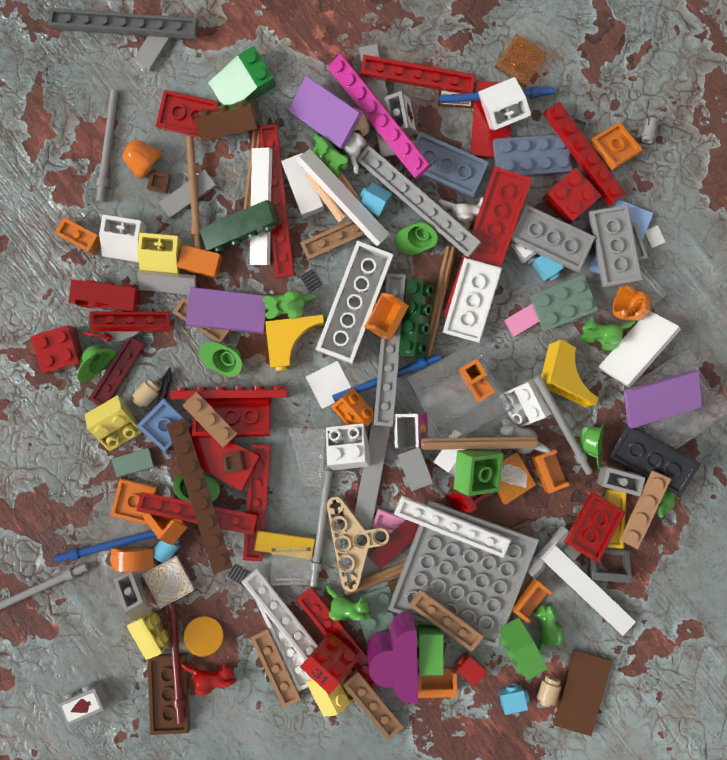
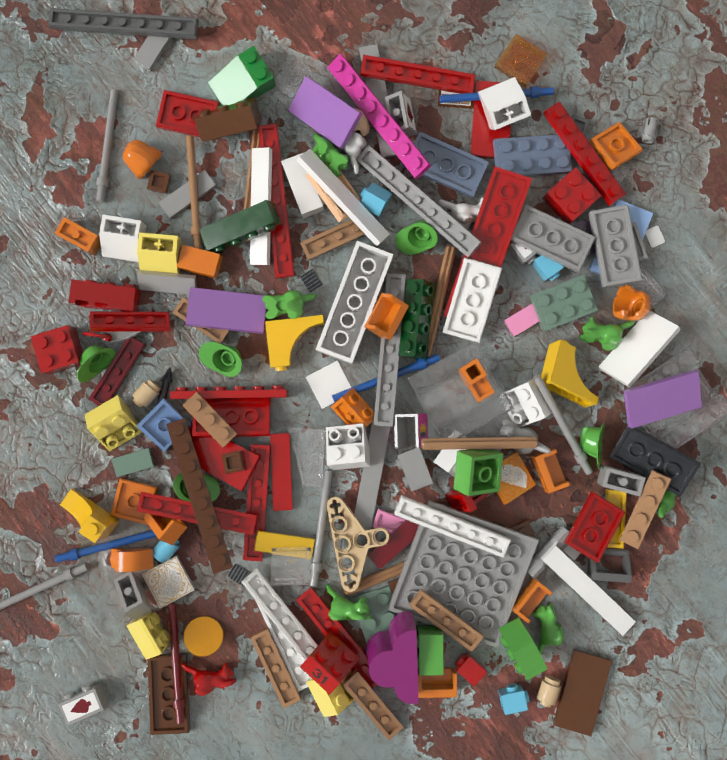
none -> yellow arch [60,489,120,543]
none -> red tile [270,433,293,511]

